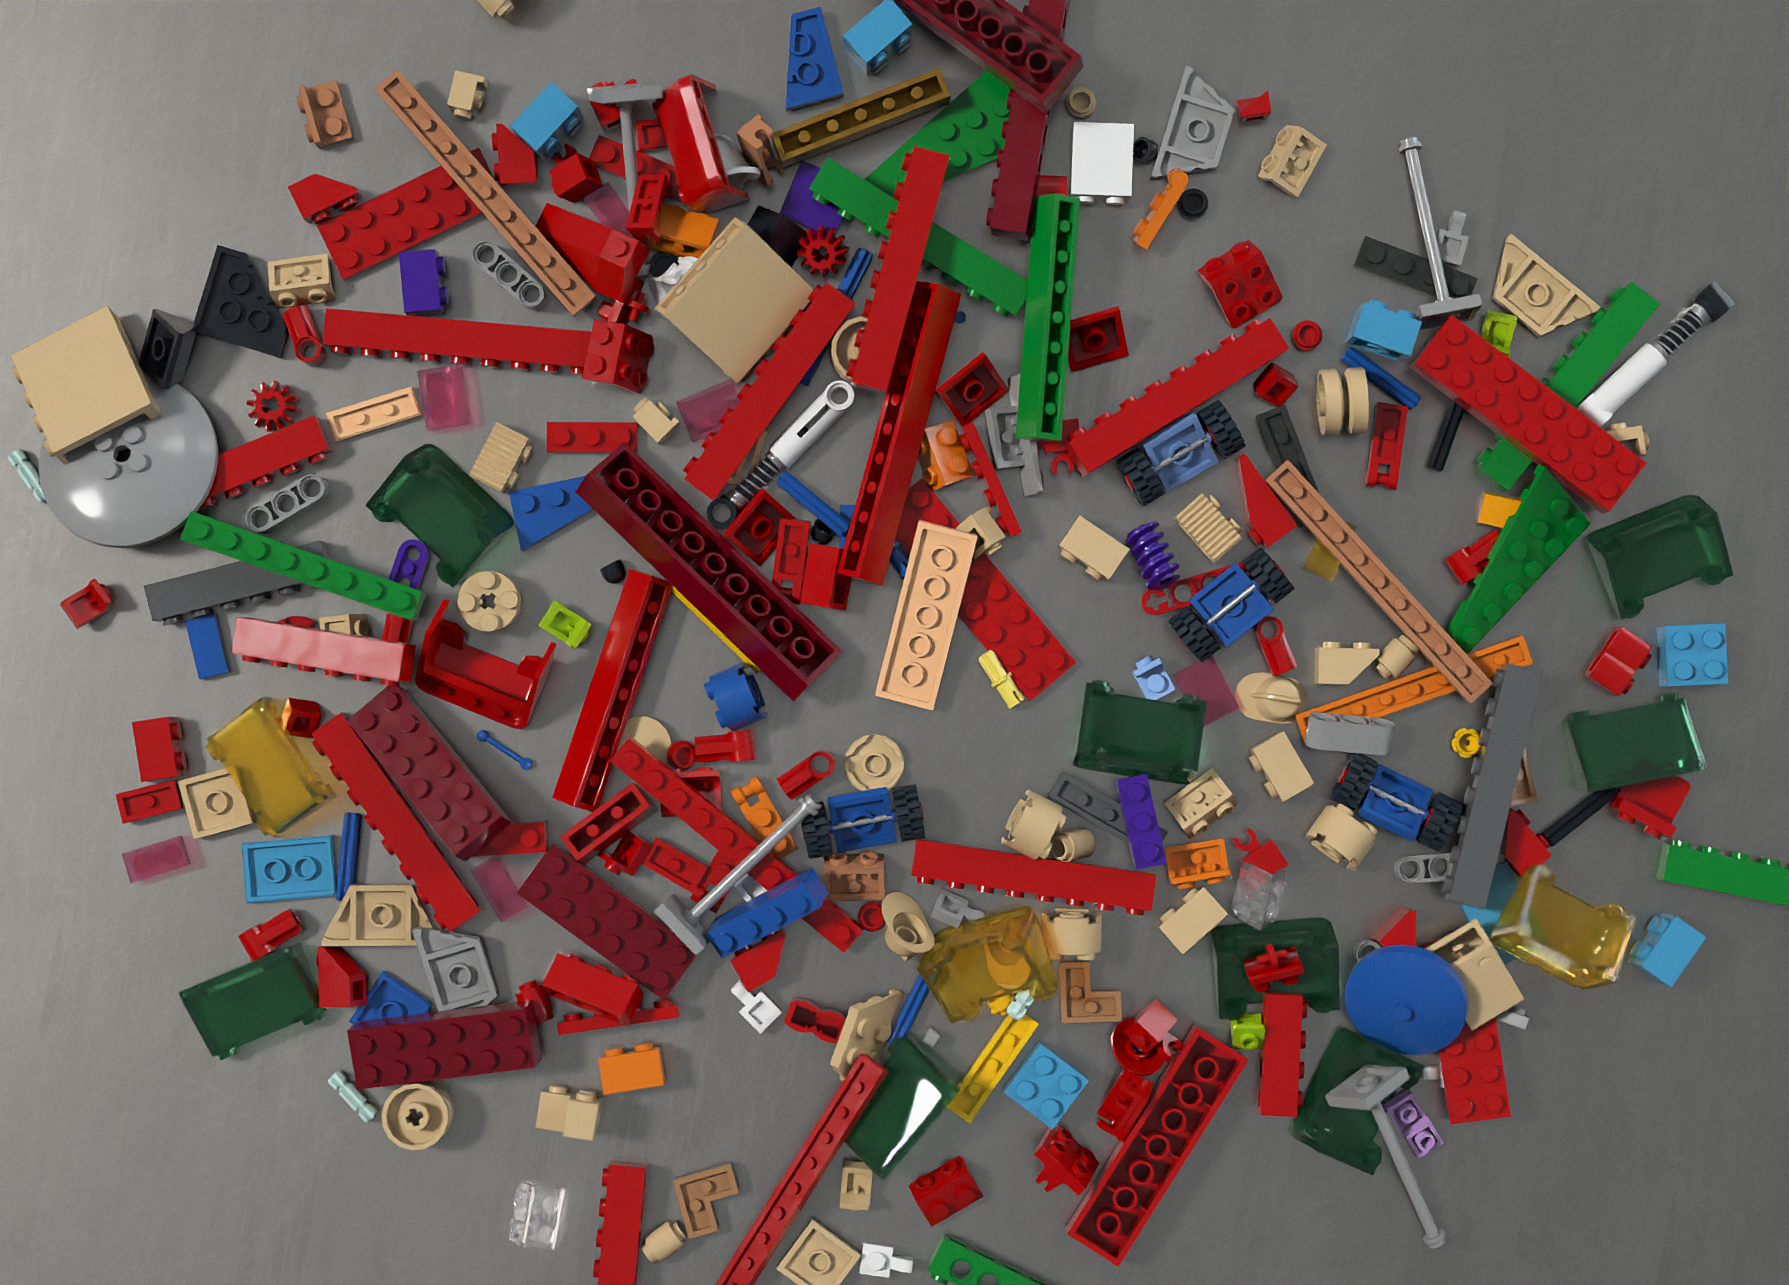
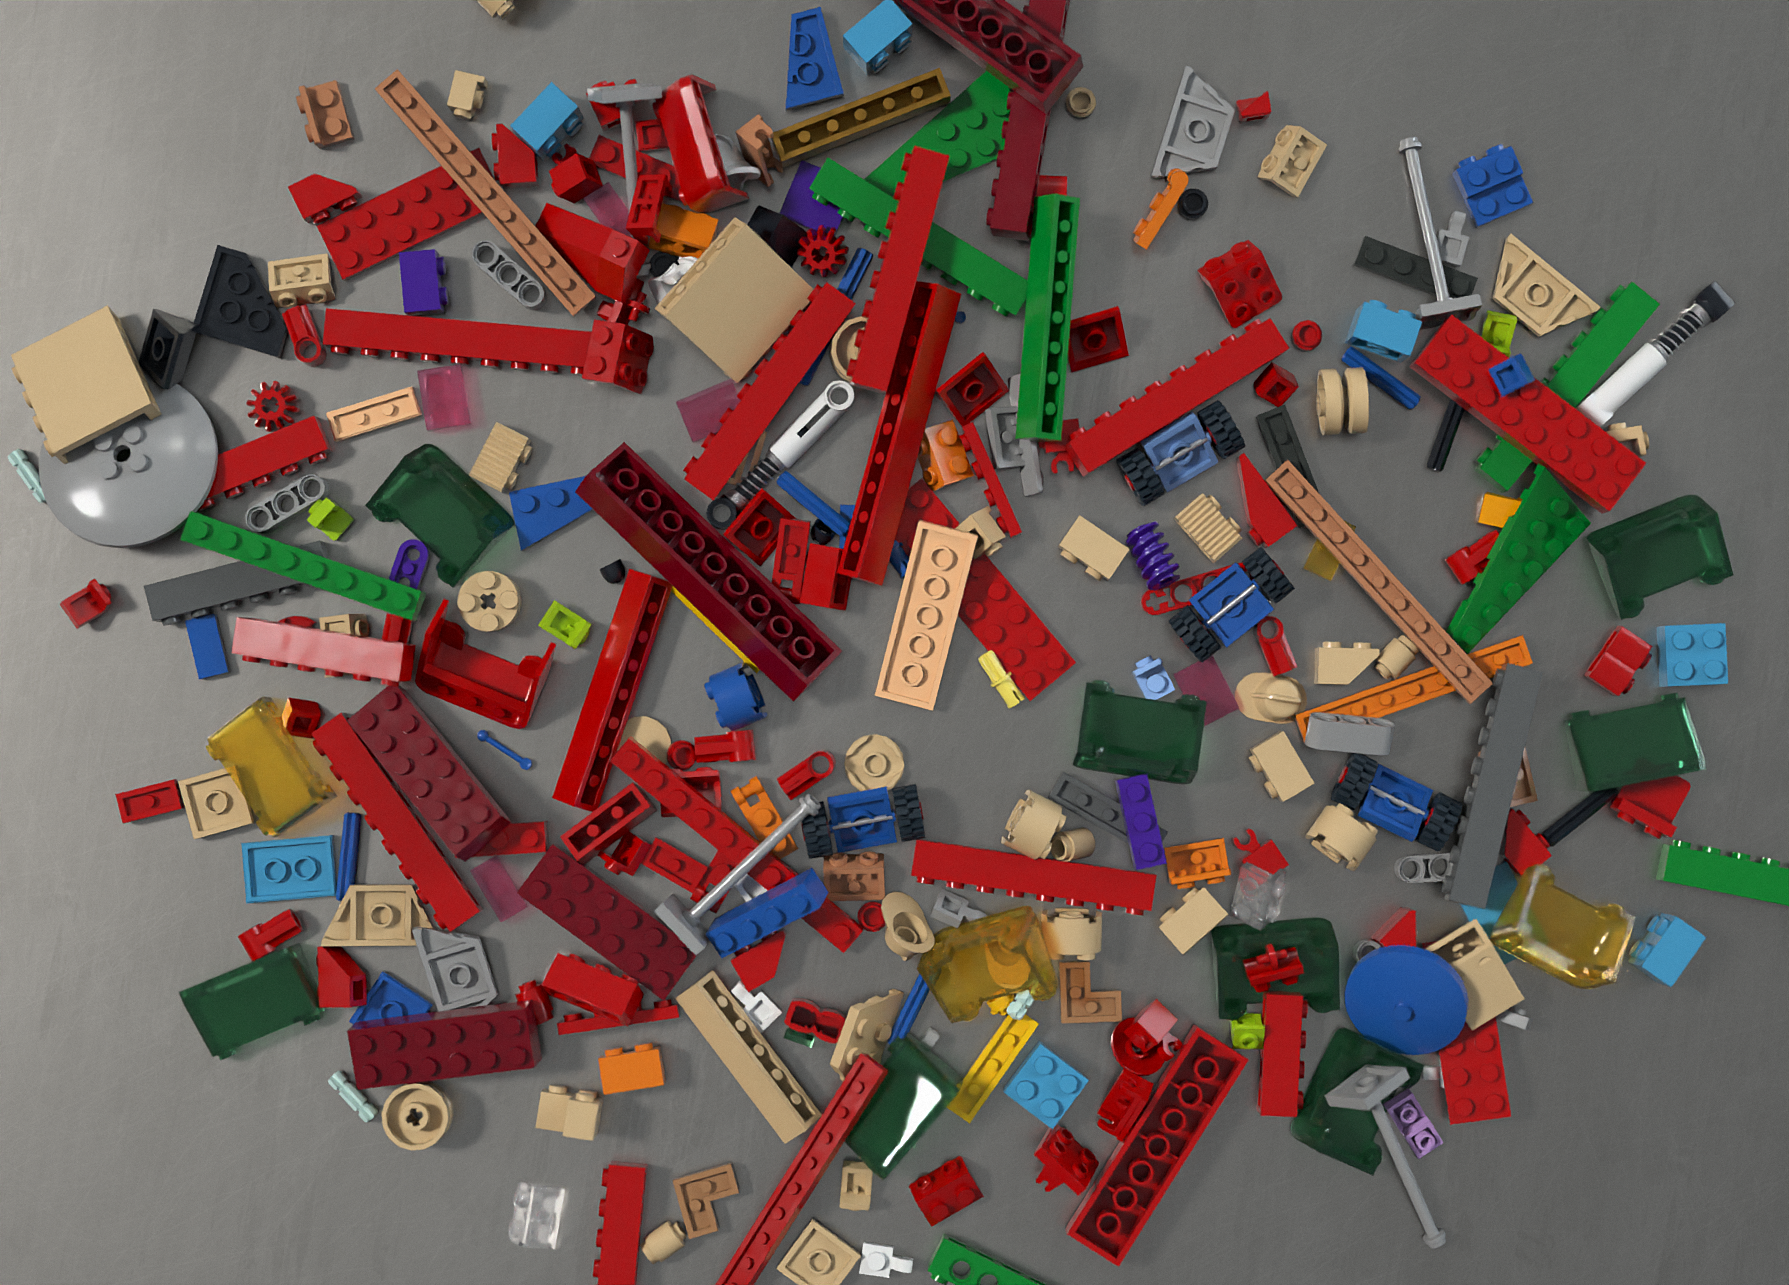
clear pink plate [122,836,191,883] -> none
red brick [132,716,186,782] -> none
red plate [547,422,638,453] -> none
tan brick [632,397,681,445] -> none
white brick [1070,122,1134,205] -> none
black hinge [1133,137,1158,162] -> none
tan bracket [1164,768,1238,839] -> none
red plate [1365,402,1408,490] -> none
yellow plate [1452,728,1481,758] -> none
none -> lime bracket [307,497,354,541]
none -> tan brick [675,970,822,1144]
none -> clear green tile [783,1027,815,1048]
none -> blue plate [1452,144,1533,228]
none -> blue slope [1488,353,1535,397]

